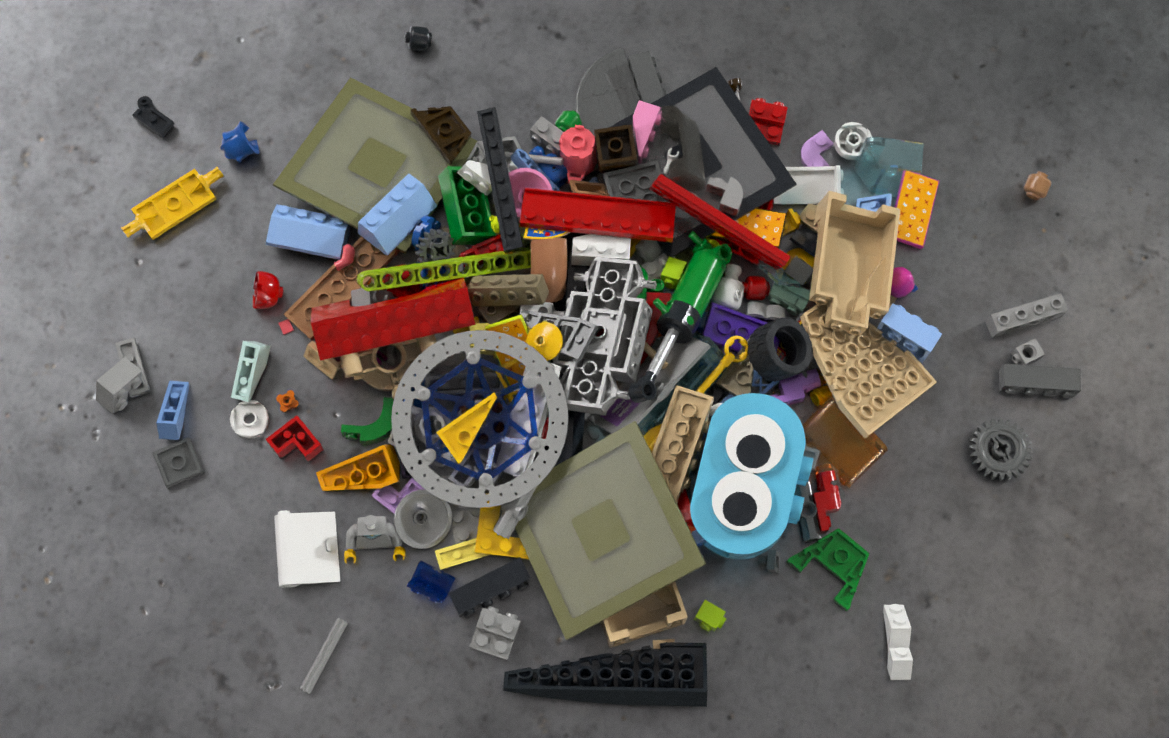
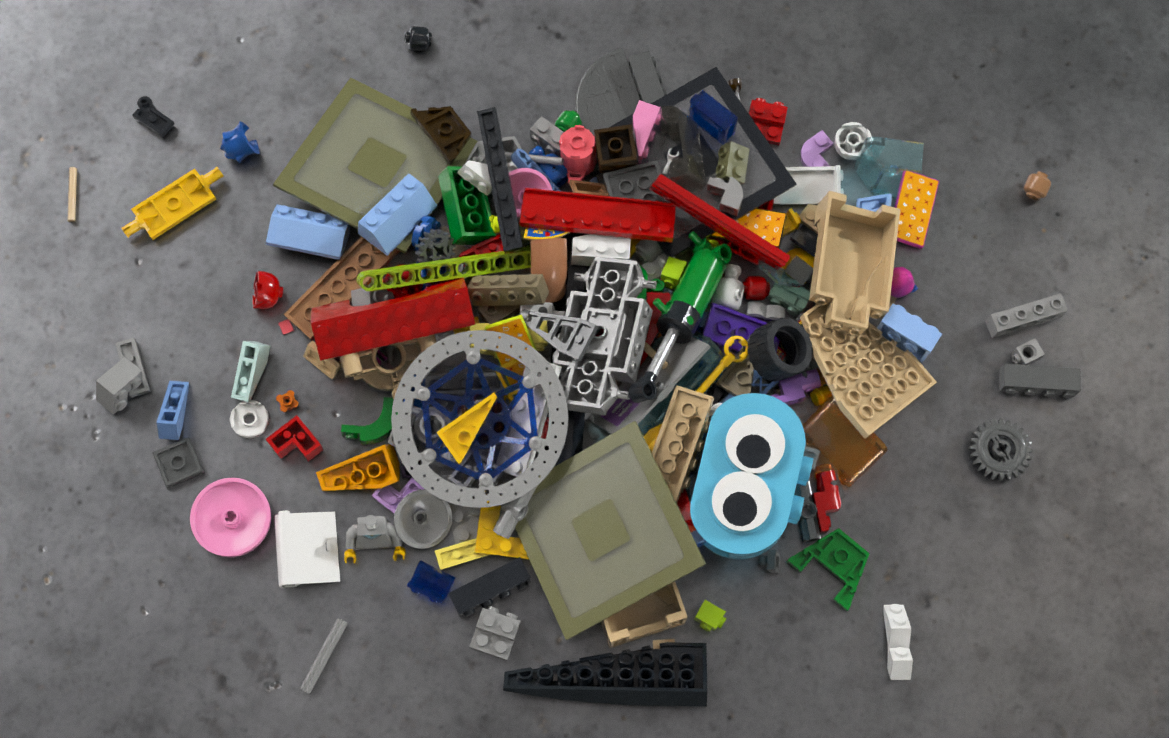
coral arm [334,244,355,271] -> none
yellow dish [526,322,563,361] -> none
none -> tan bar [68,167,77,222]
none -> bright pink dish [190,478,271,557]
none -> clear blue window [689,90,738,145]
none -> olive bracket [716,141,750,185]

